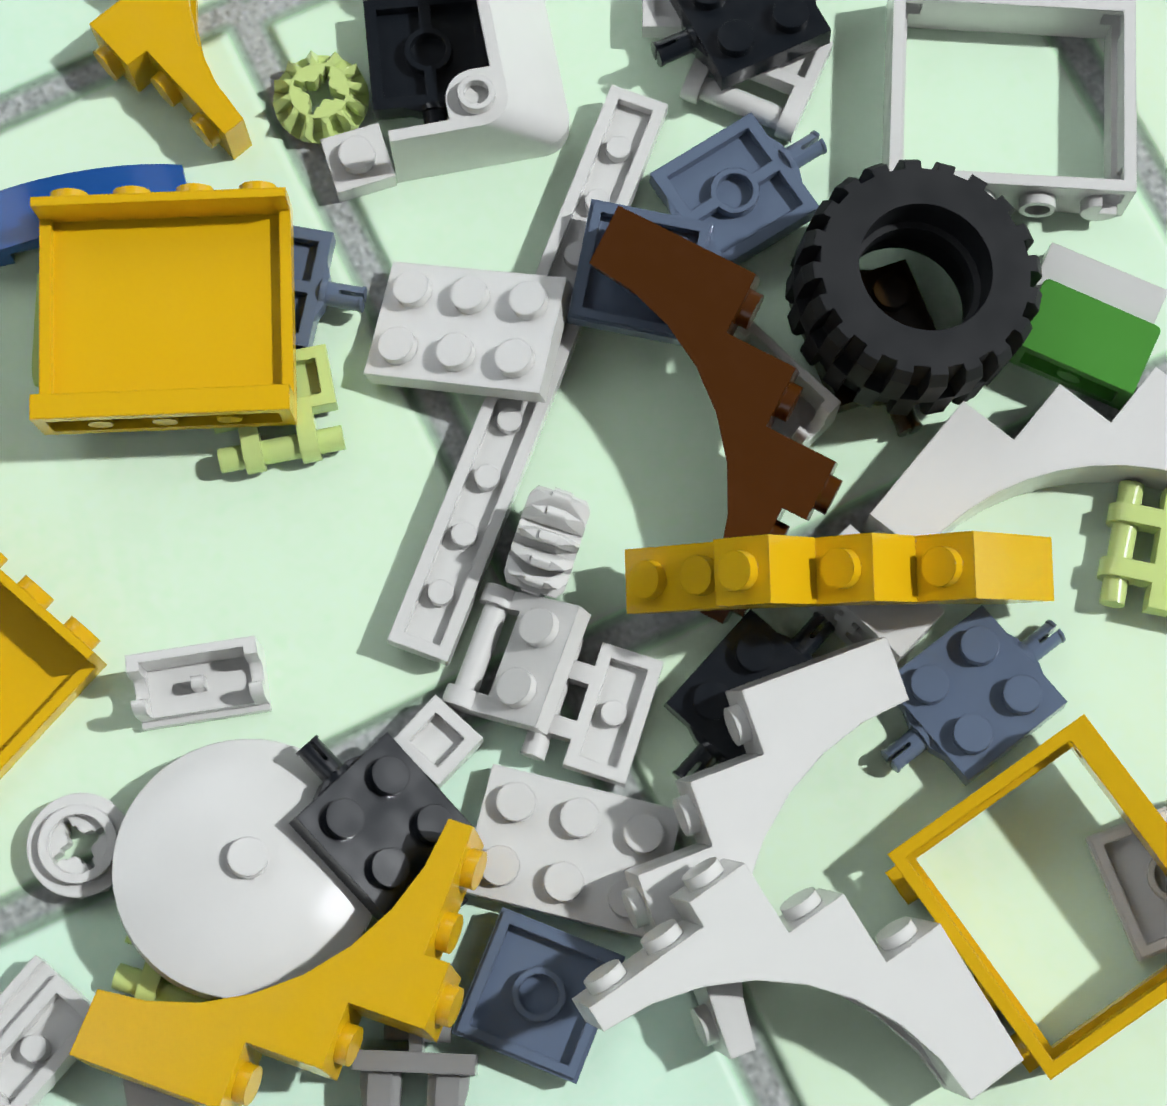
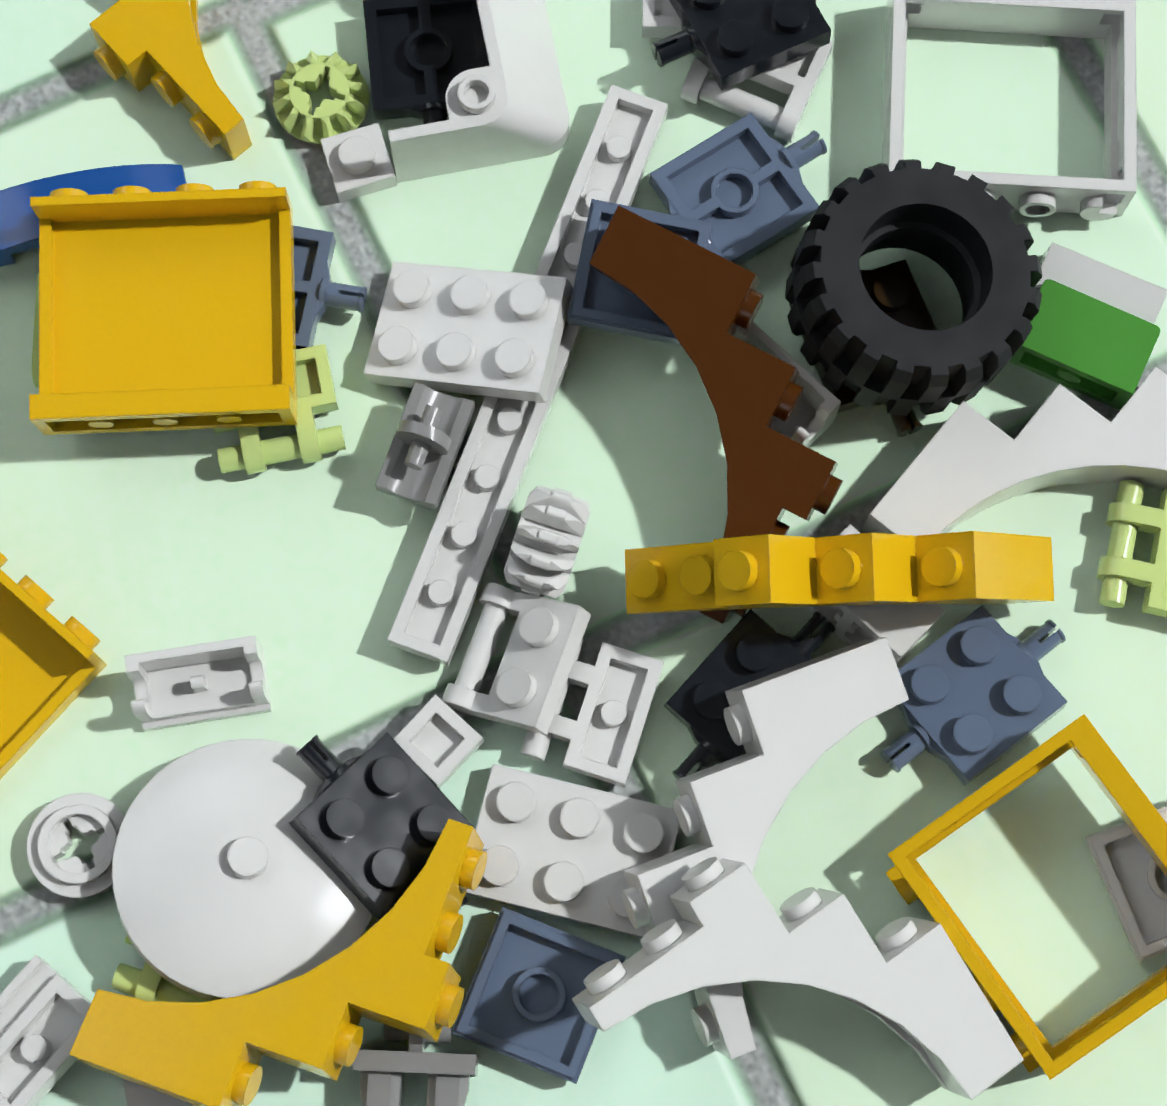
none -> light grey hips [375,382,475,510]

